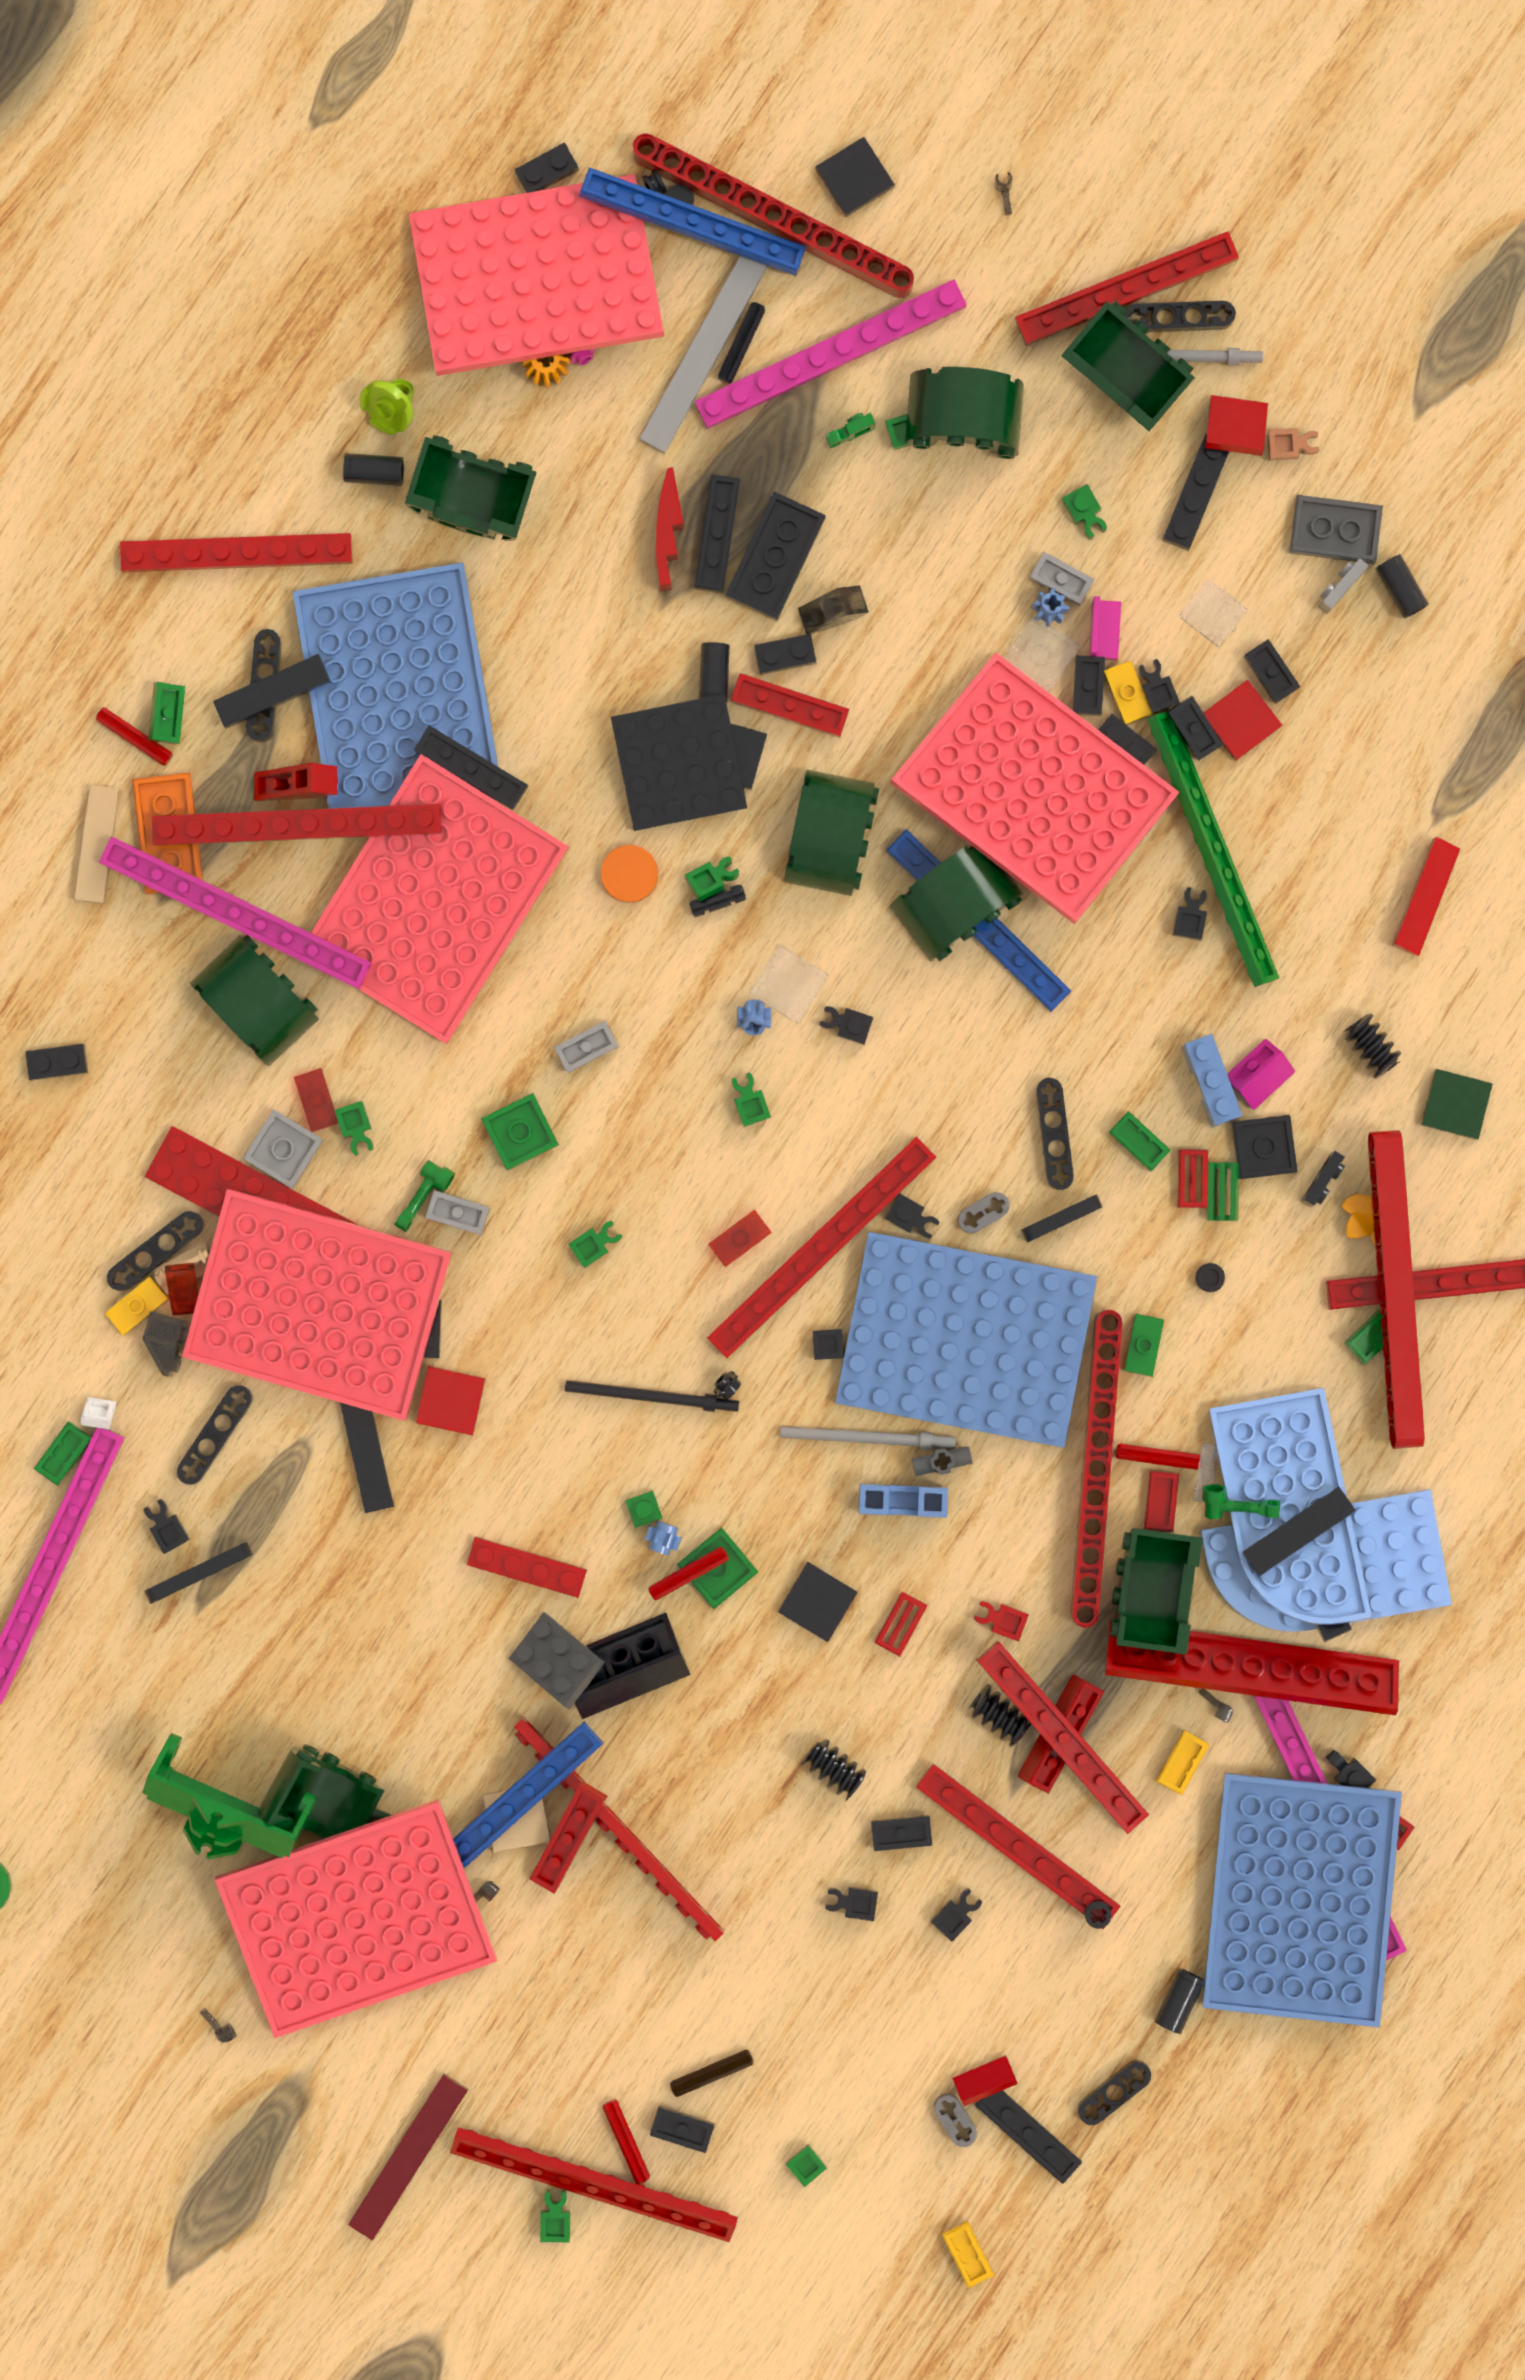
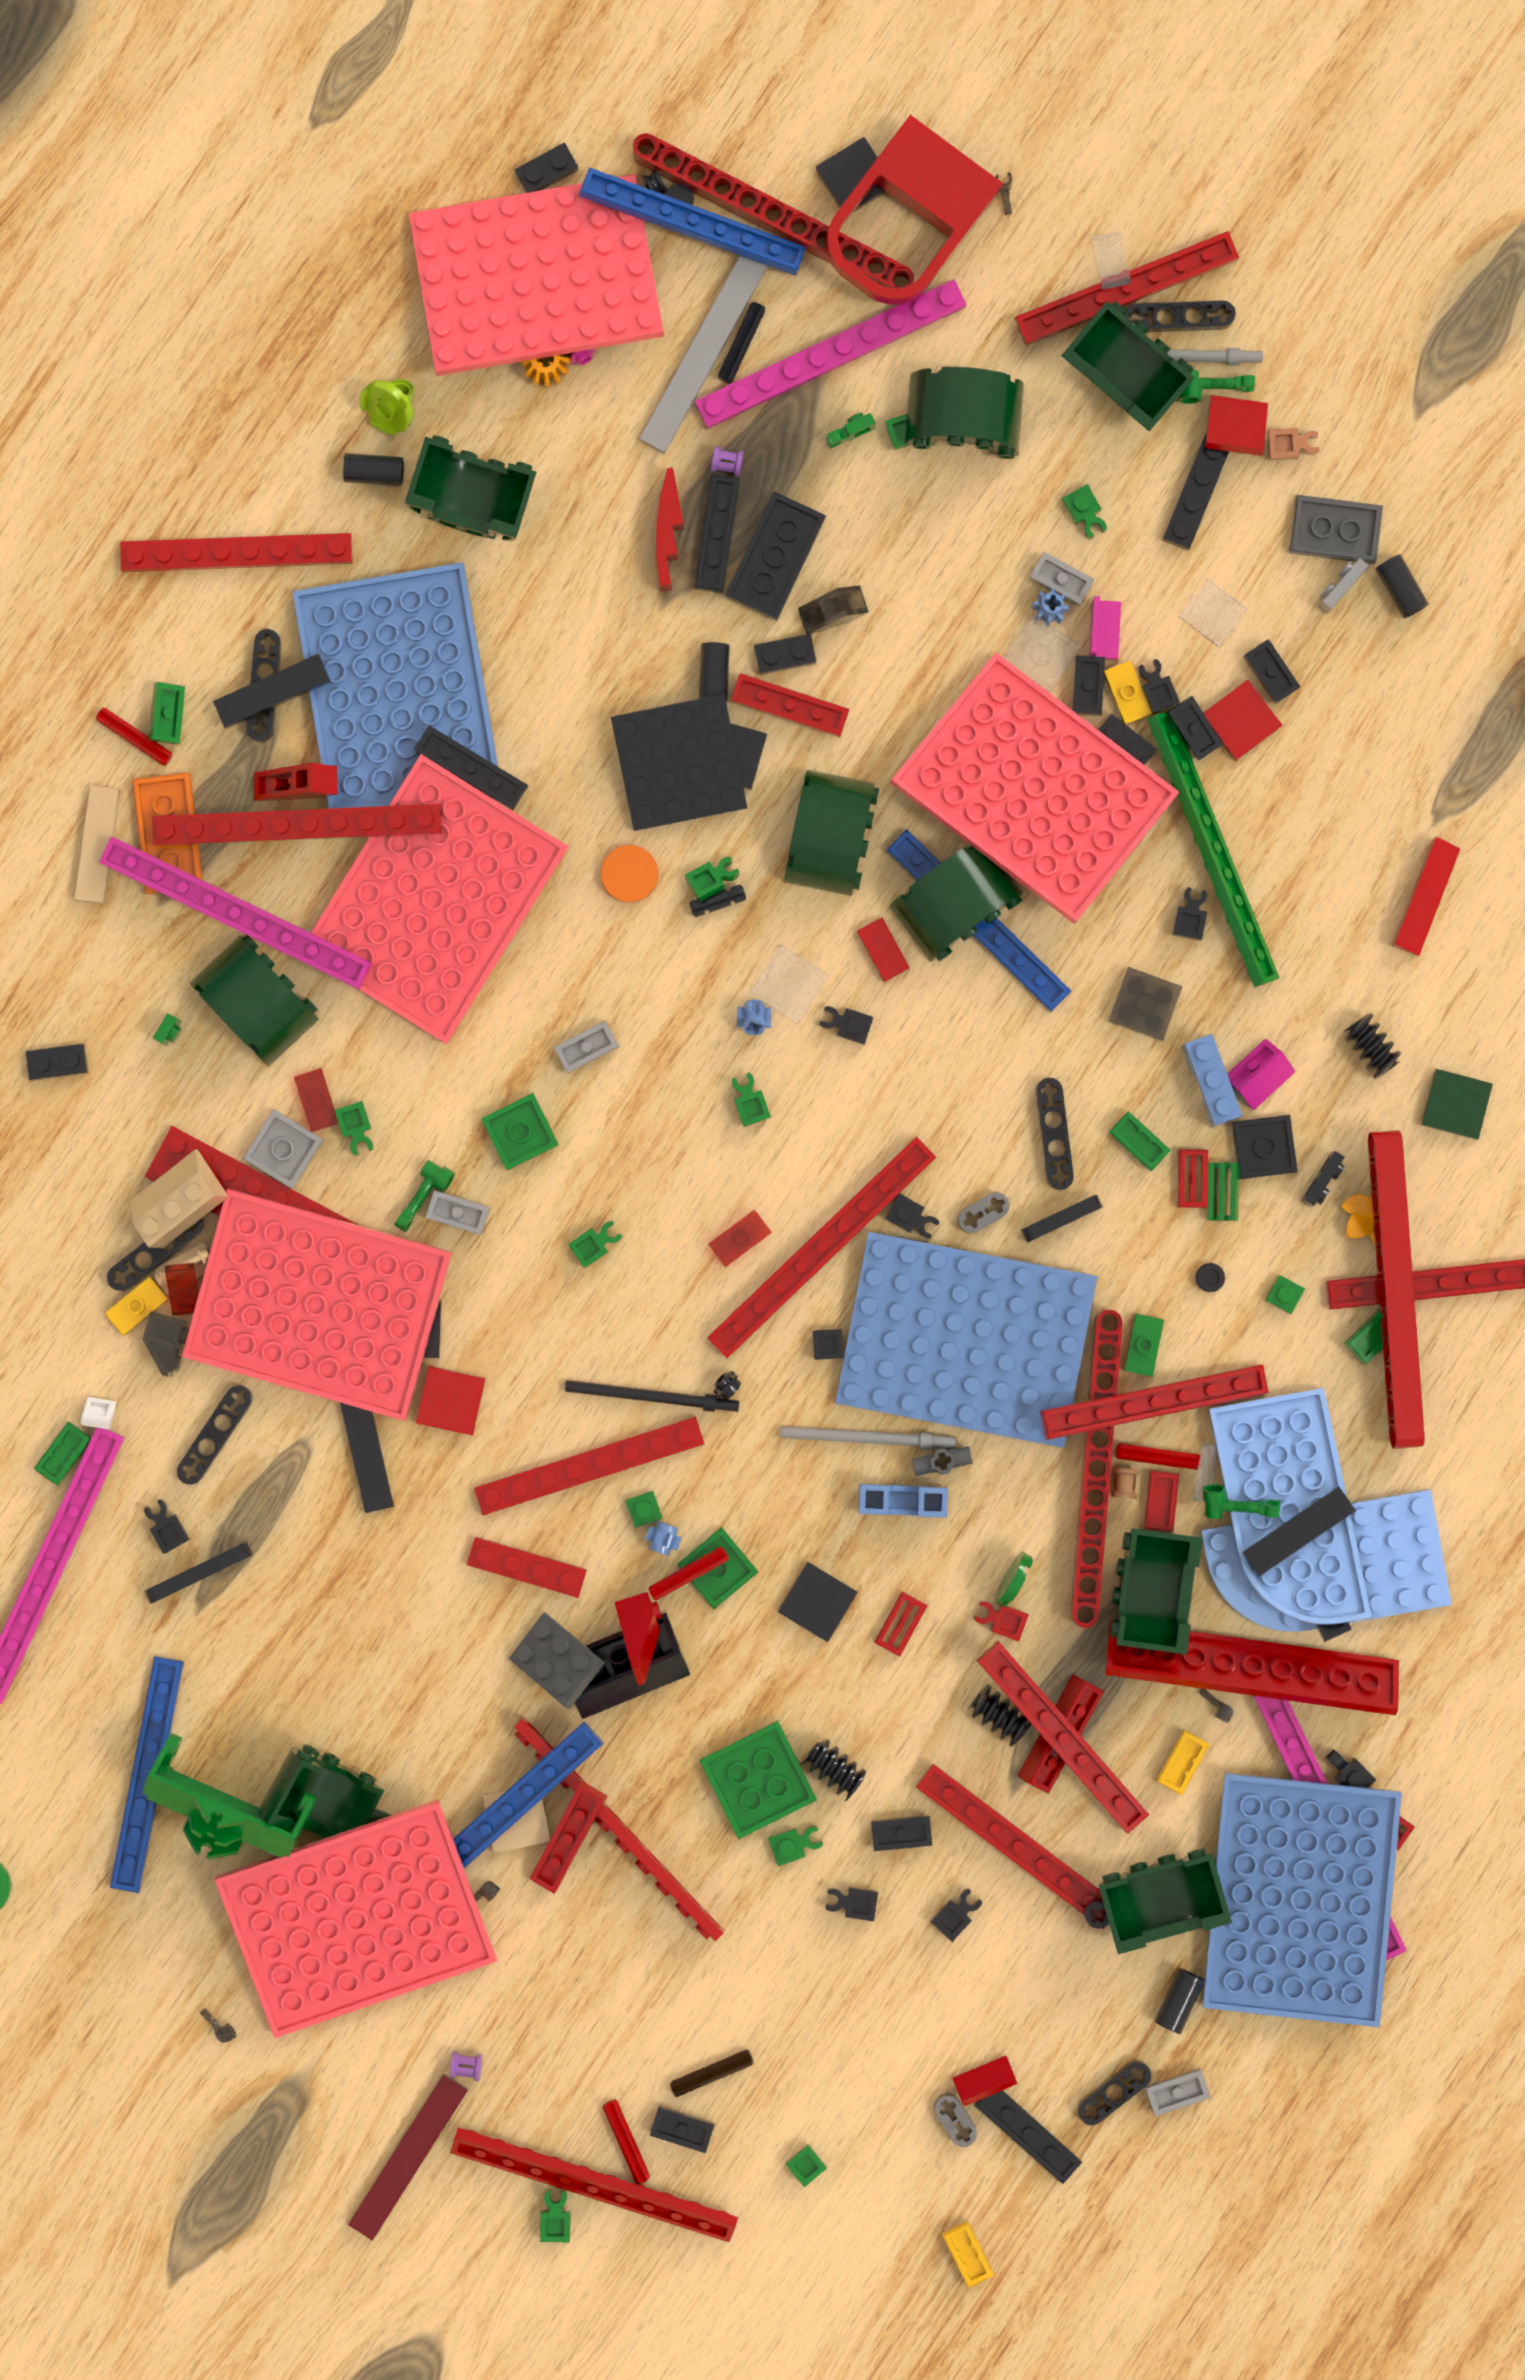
none -> blue tile [110,1656,184,1893]
none -> tan slope [130,1149,229,1248]
none -> green plate [153,1013,182,1046]
none -> medium lavender bush [450,2051,482,2082]
none -> red plate [474,1417,705,1515]
none -> red slope [614,1592,662,1686]
none -> green plate [699,1720,817,1840]
none -> medium lavender bush [711,446,744,477]
none -> green plate [768,1826,823,1866]
none -> red window [825,115,1003,305]
none -> red tile [857,917,910,982]
none -> green tile [994,1551,1033,1608]
none -> red tile [1040,1364,1269,1440]
none -> clear tile [1092,231,1130,289]
none -> dark green cylinder [1098,1848,1232,1955]
none -> clear smoke plate [1108,967,1183,1042]
none -> medium nougat bush [1111,1467,1140,1499]
none -> light grey plate [1145,2068,1211,2117]
none -> green brick [1179,370,1255,404]
none -> green plate [1265,1275,1305,1314]

